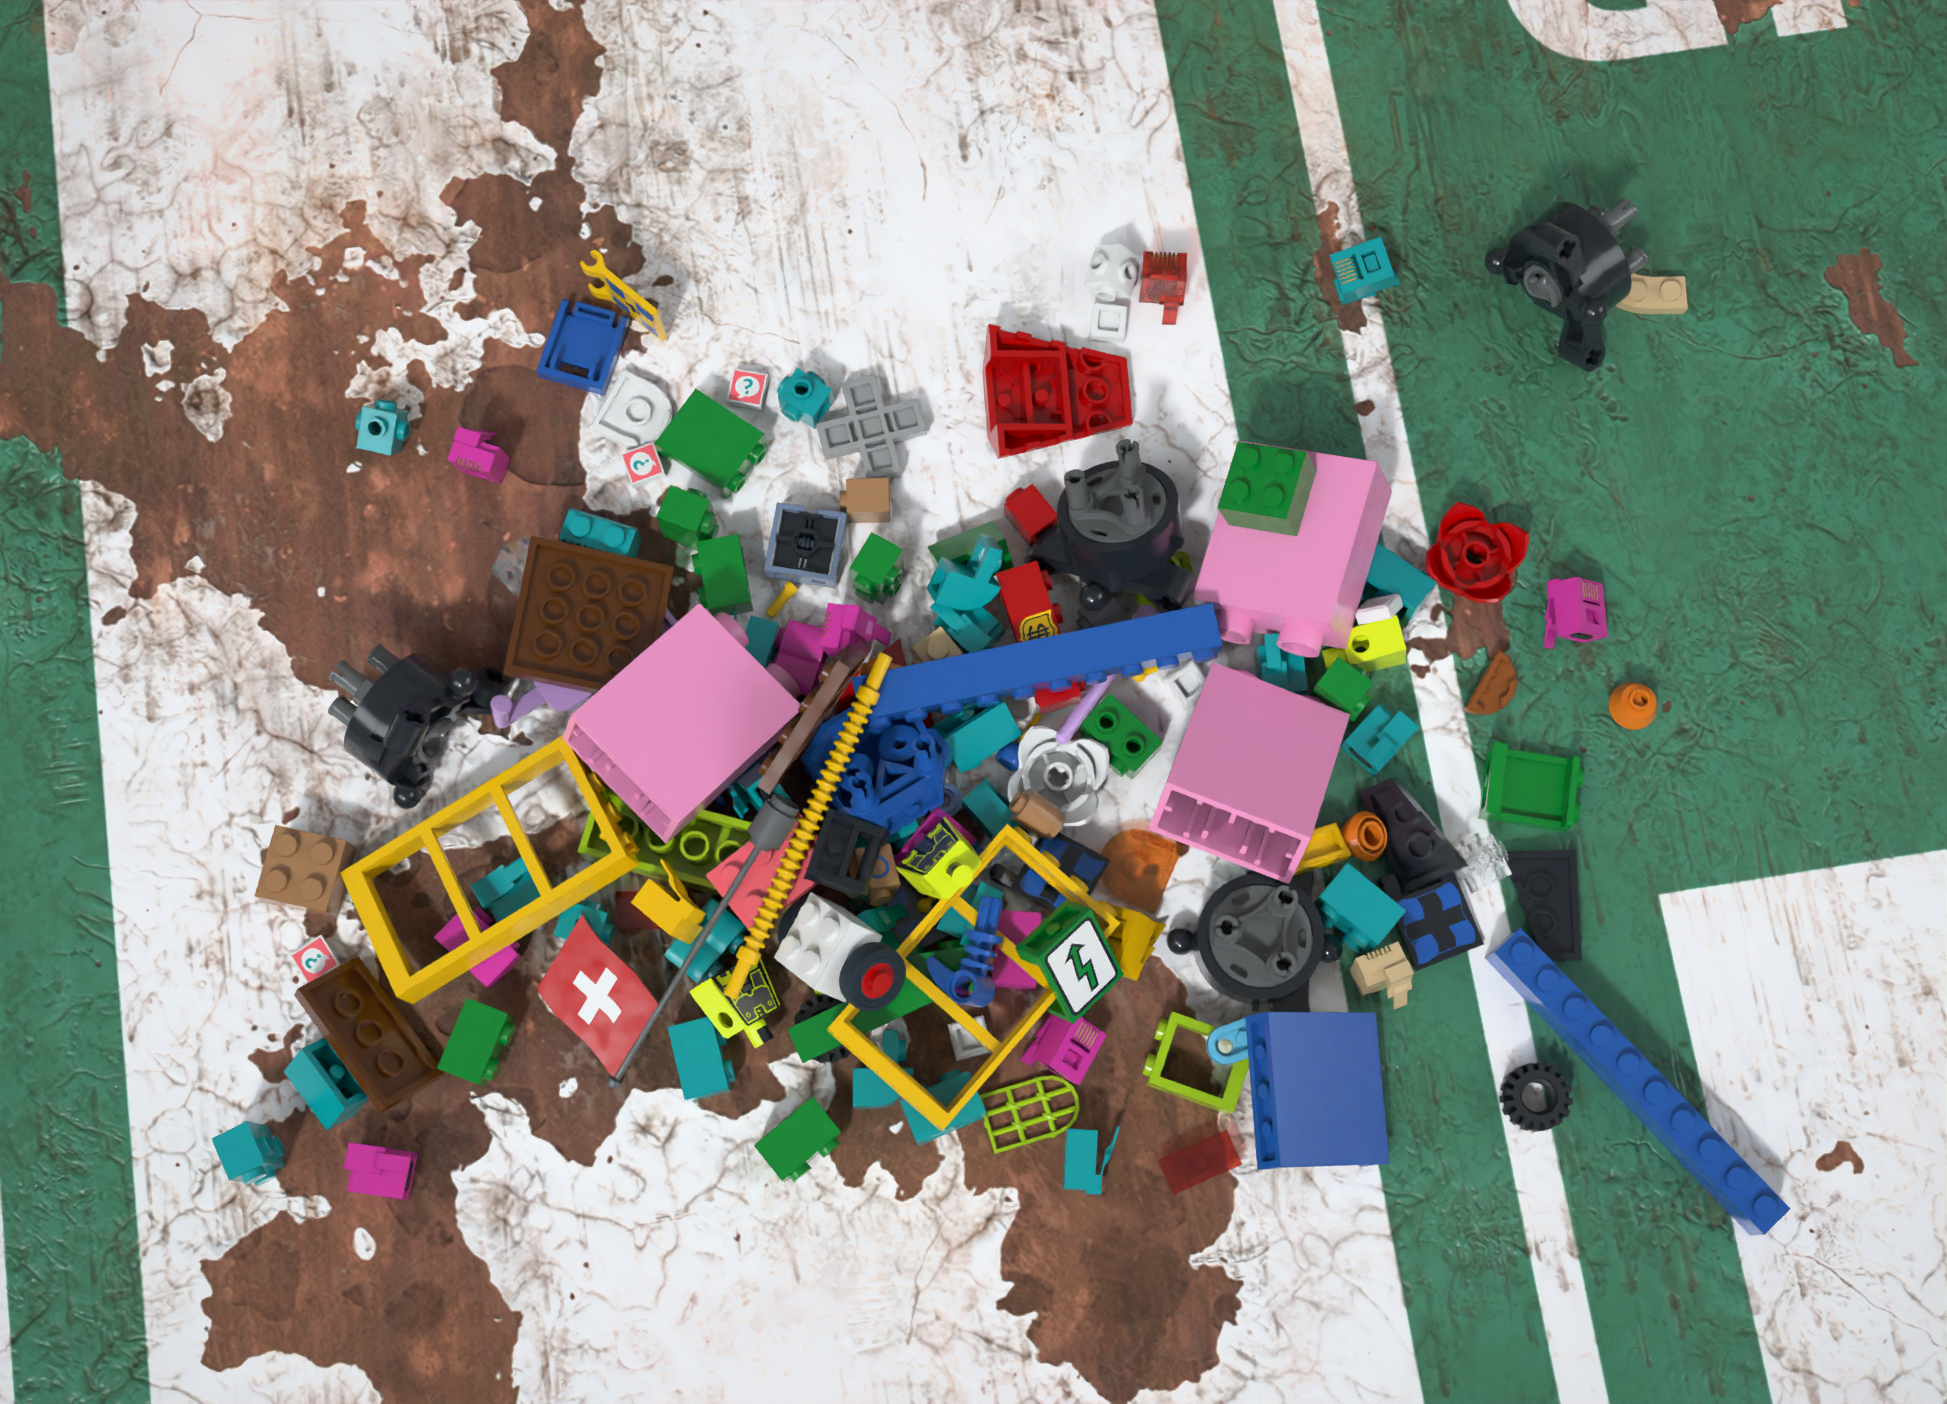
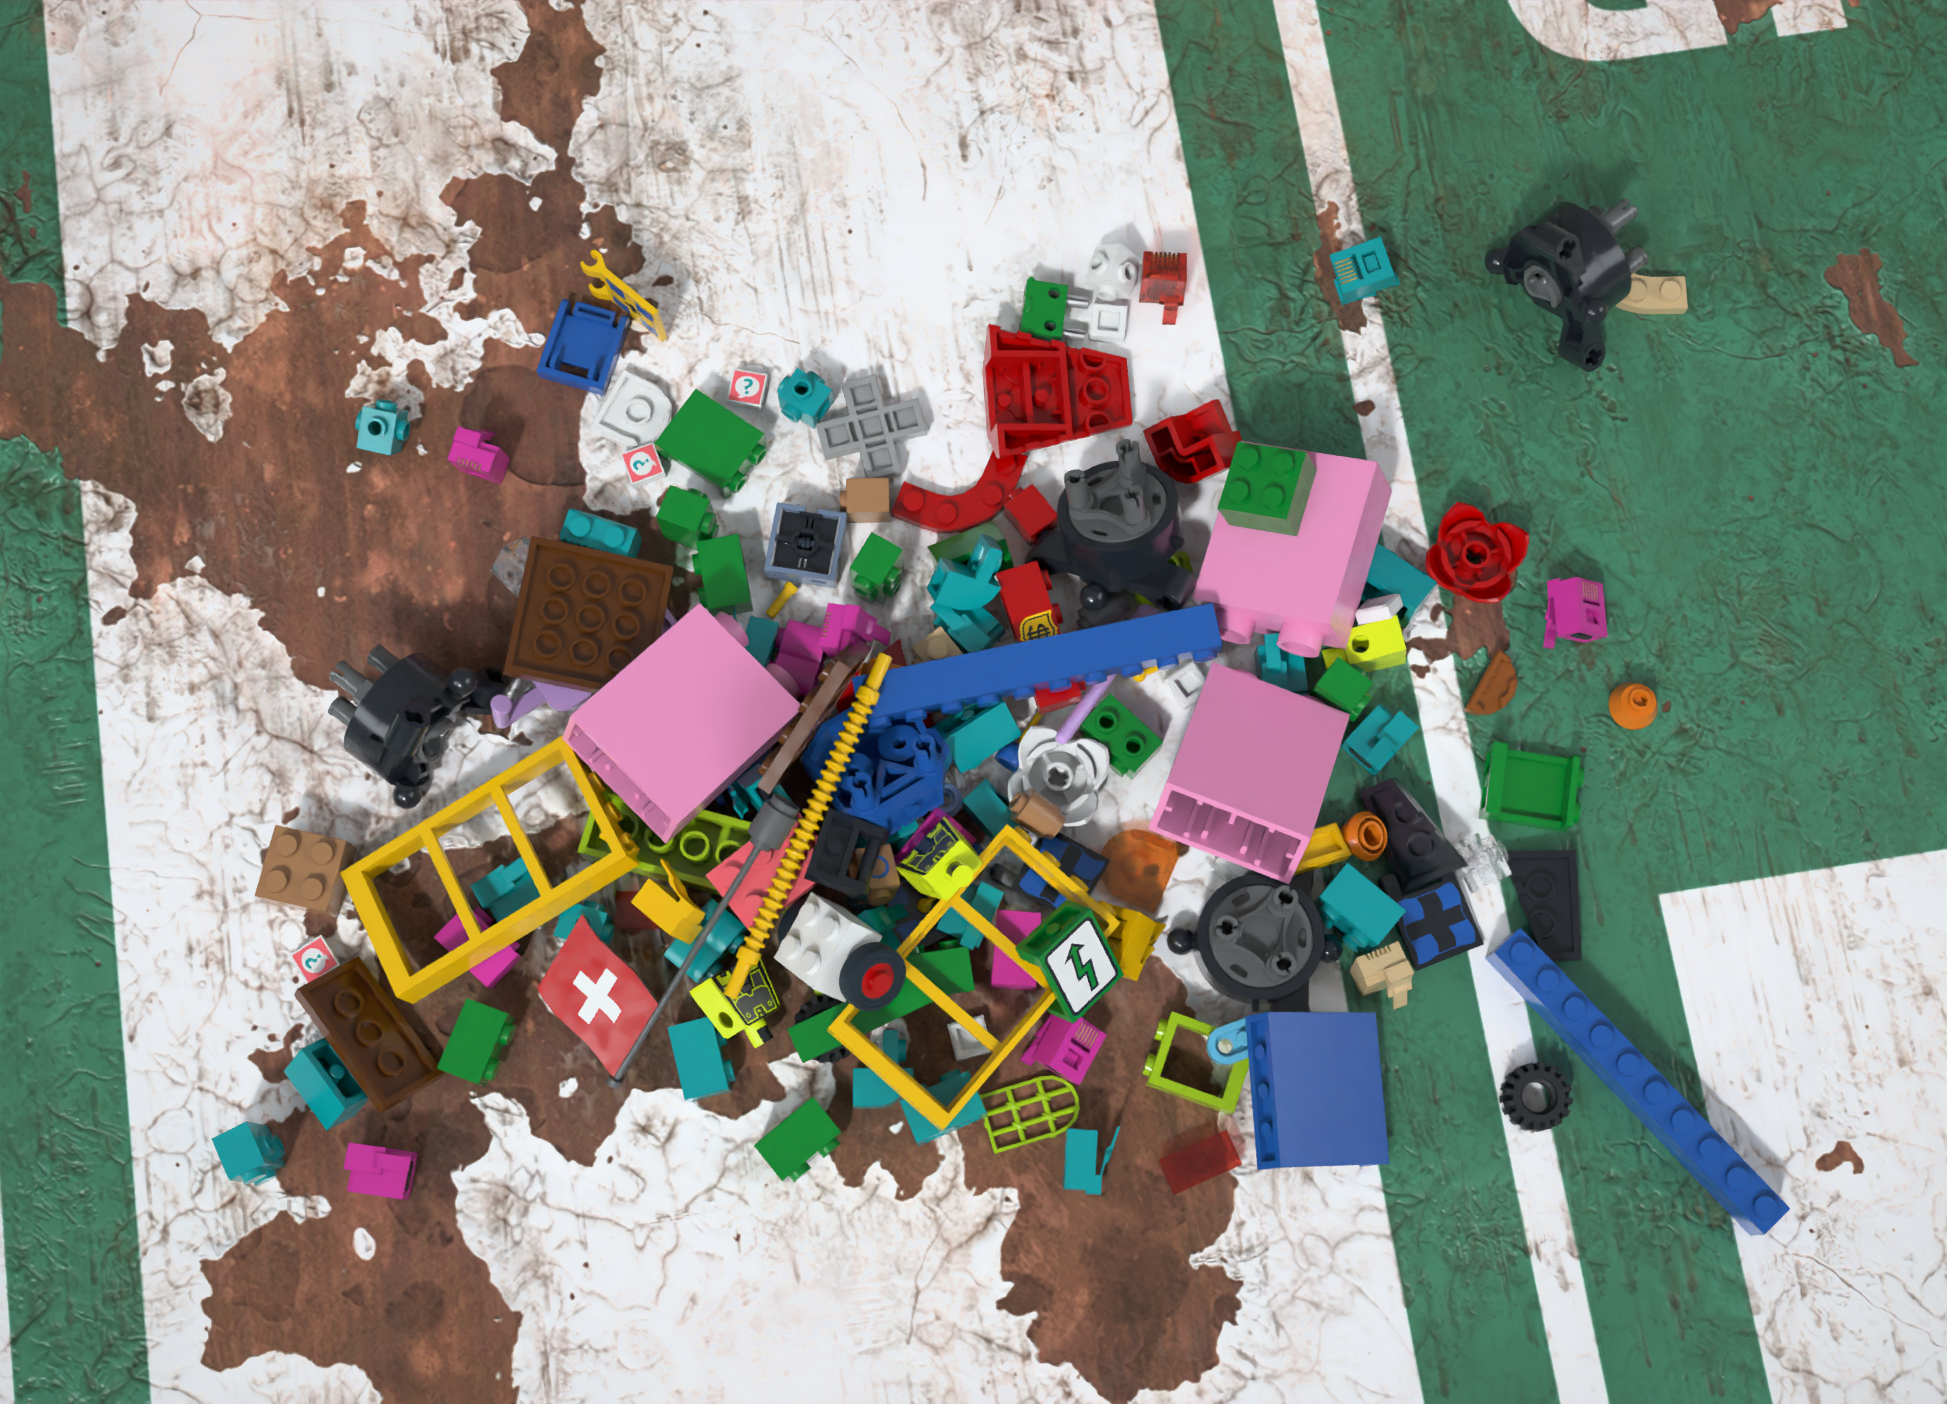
blue piece [926,895,1003,1007] -> none
none -> red plate [891,450,1028,534]
none -> green piece [1019,276,1090,342]
none -> red brick [1143,399,1242,485]

